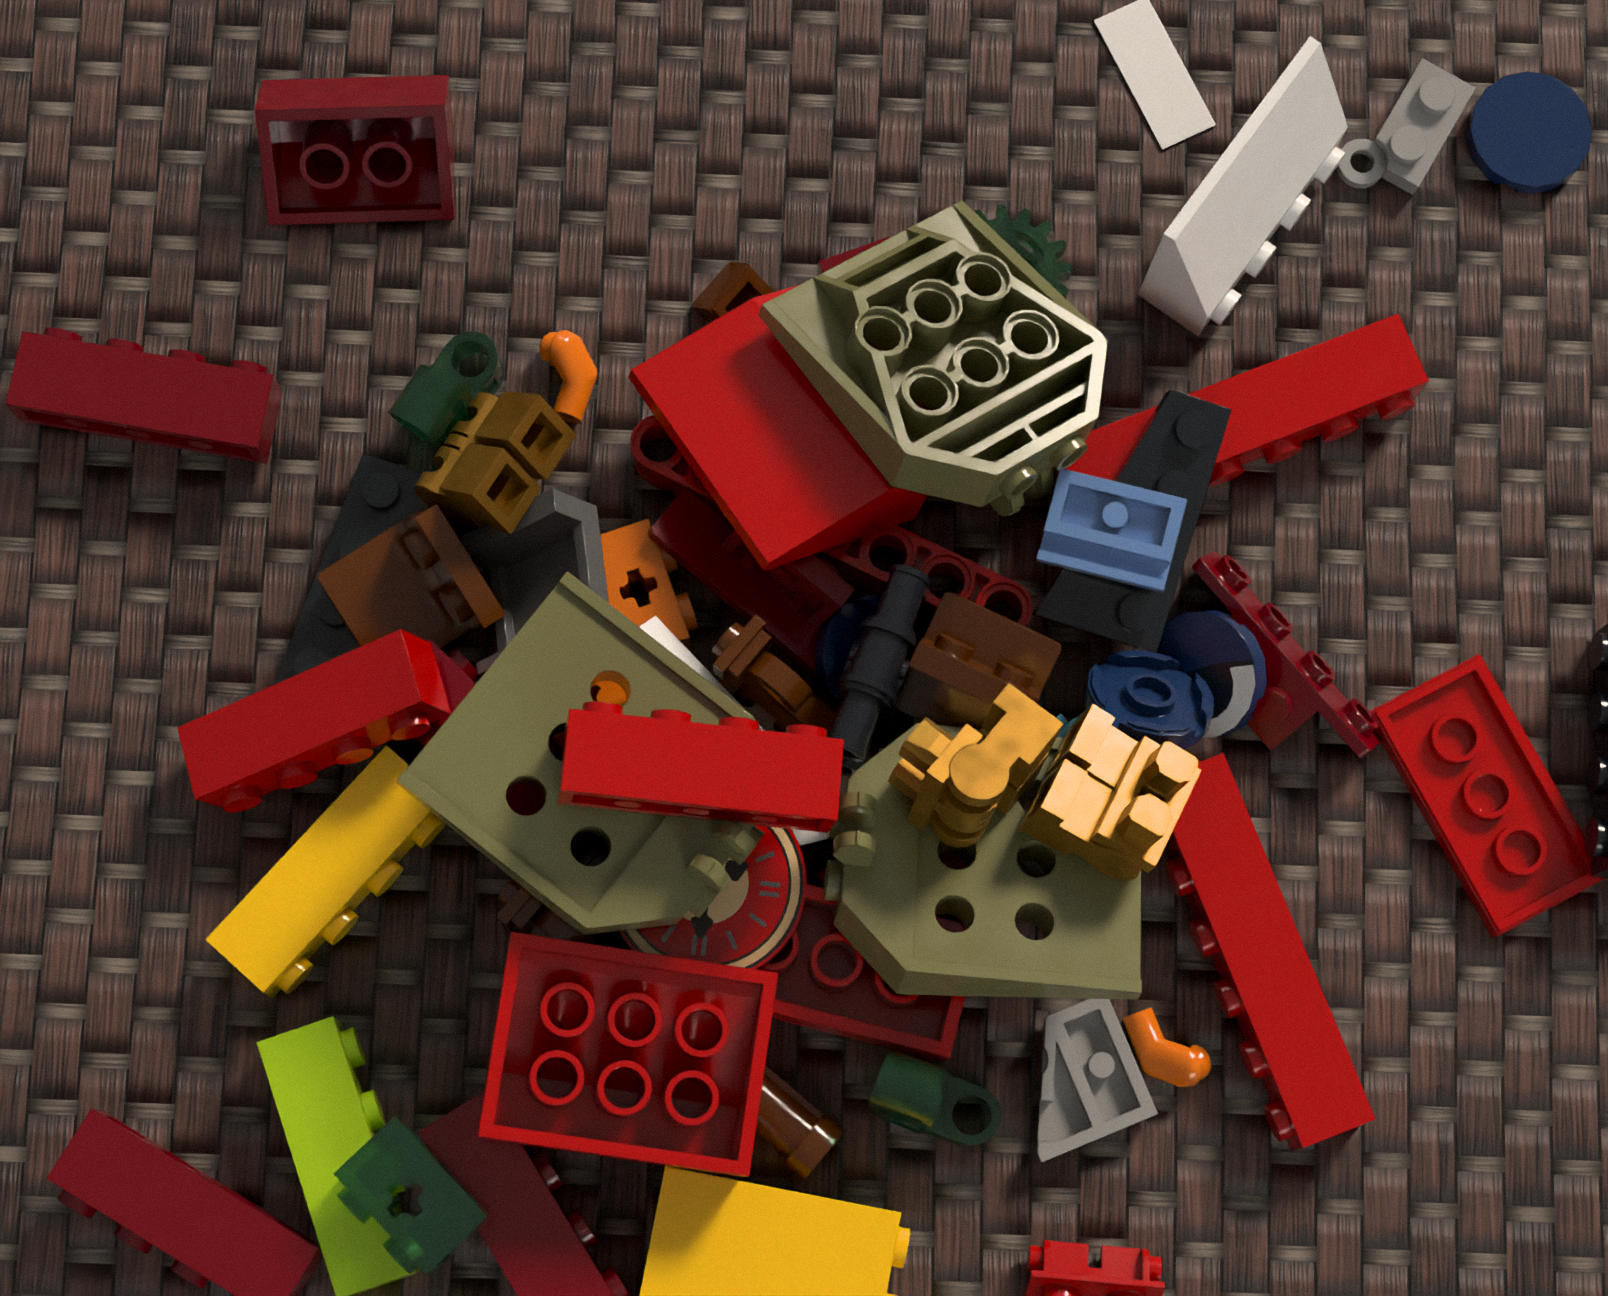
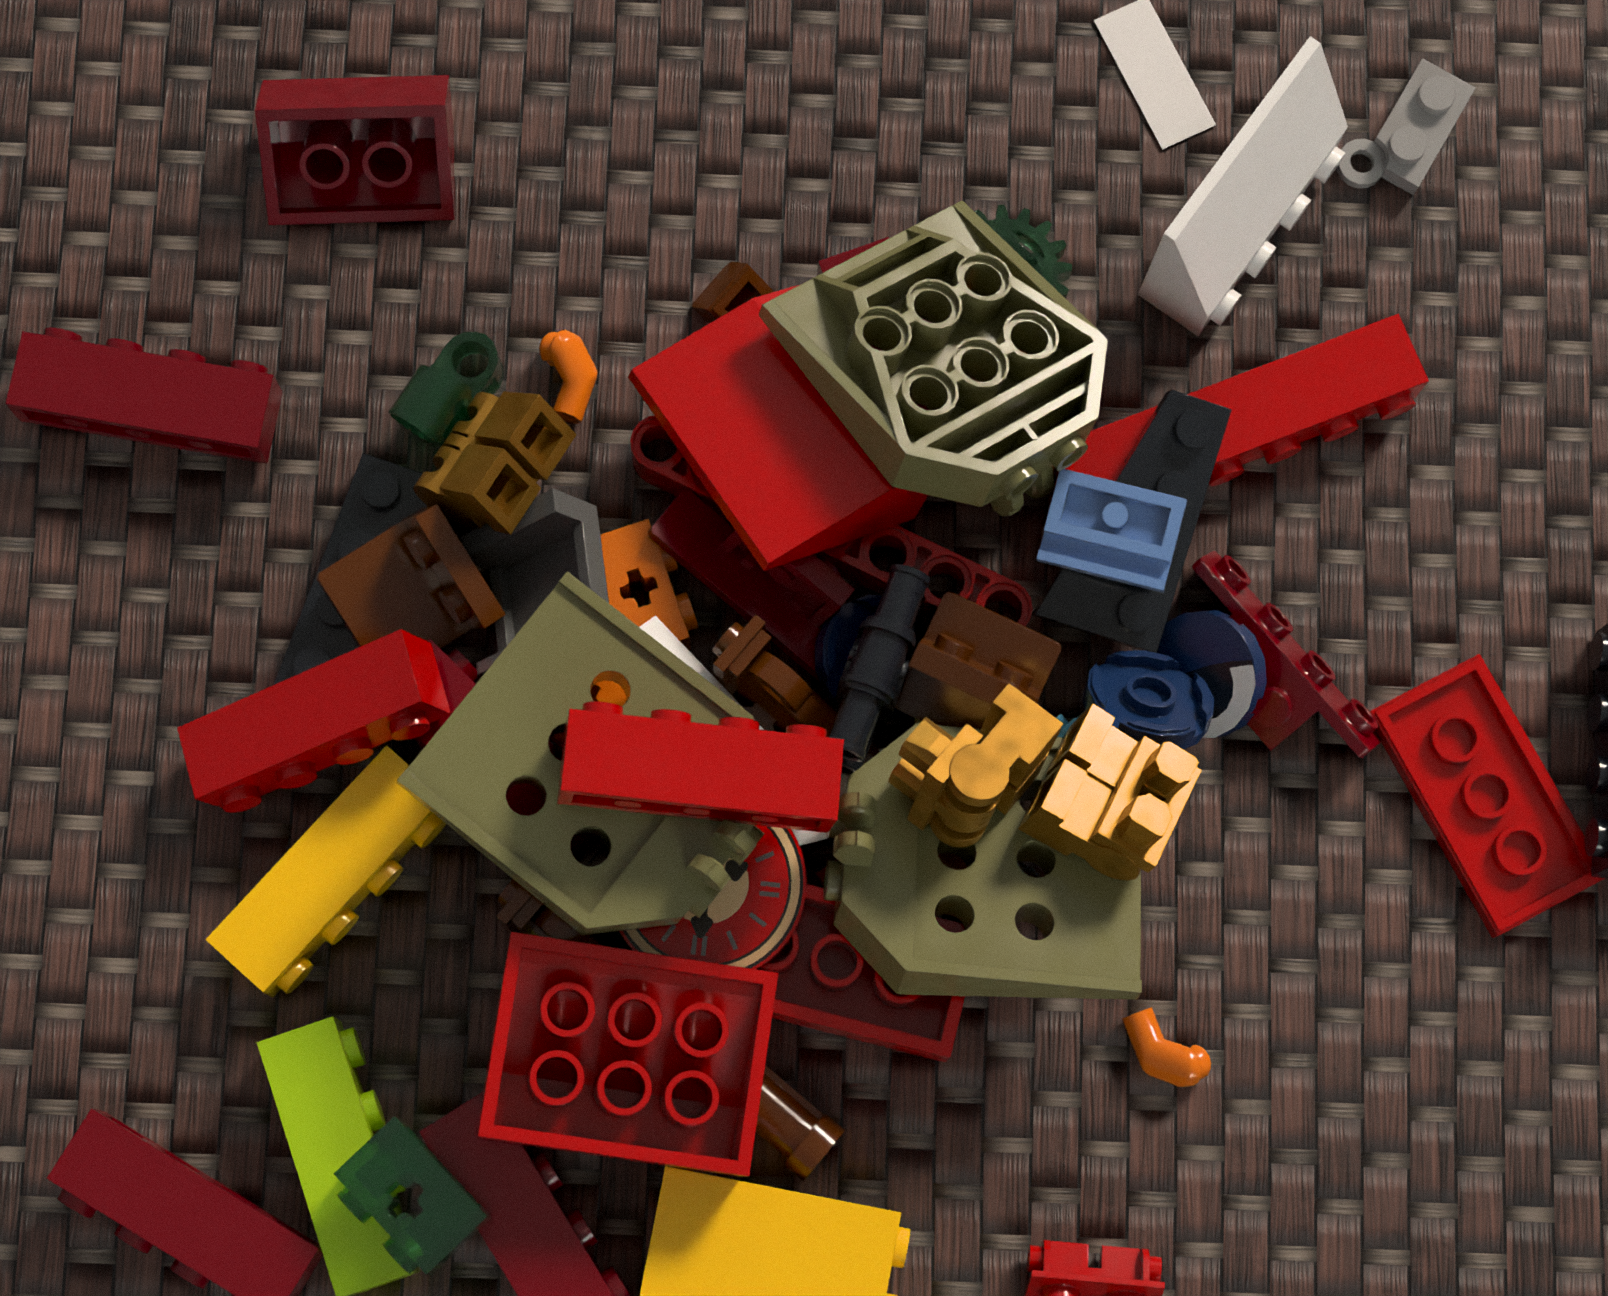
clear green piece [868,1048,1002,1148] -> none
light grey wing [1036,999,1158,1163] -> none
red brick [1164,753,1376,1150] -> none
dark blue tile [1466,71,1592,194] -> none

